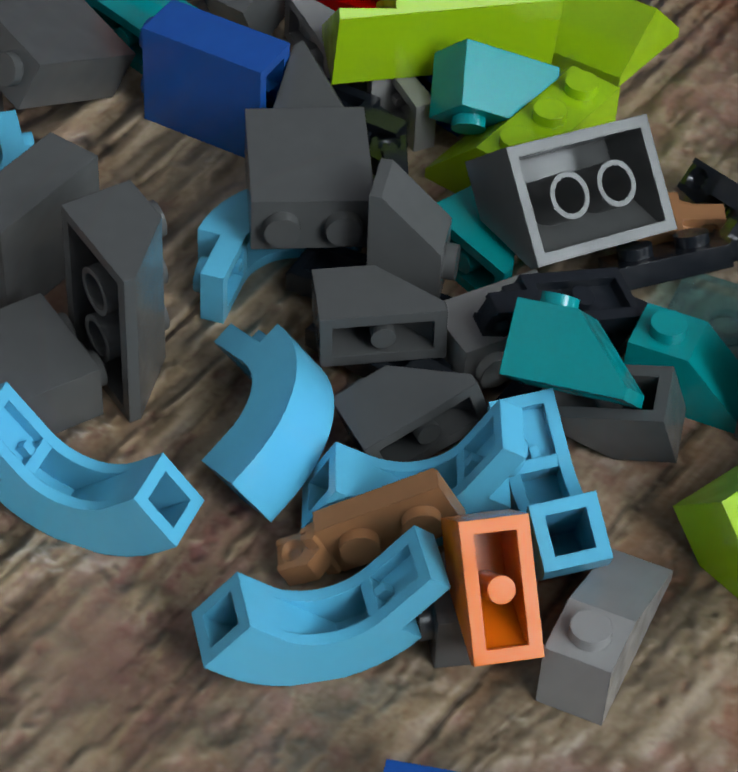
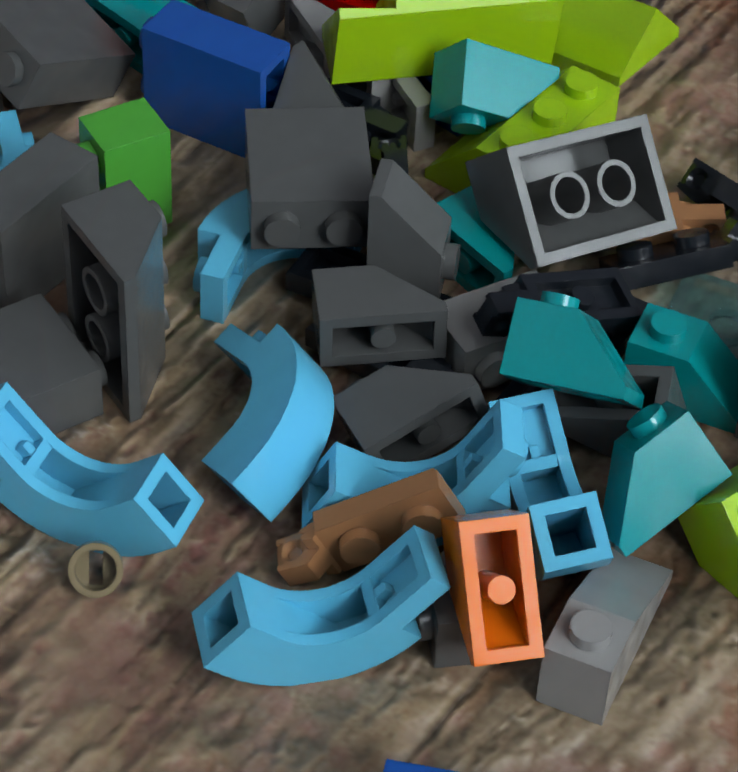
none -> dark tan hinge [68,541,124,598]
none -> bright green brick [76,97,172,224]
none -> teal slope [602,401,733,557]

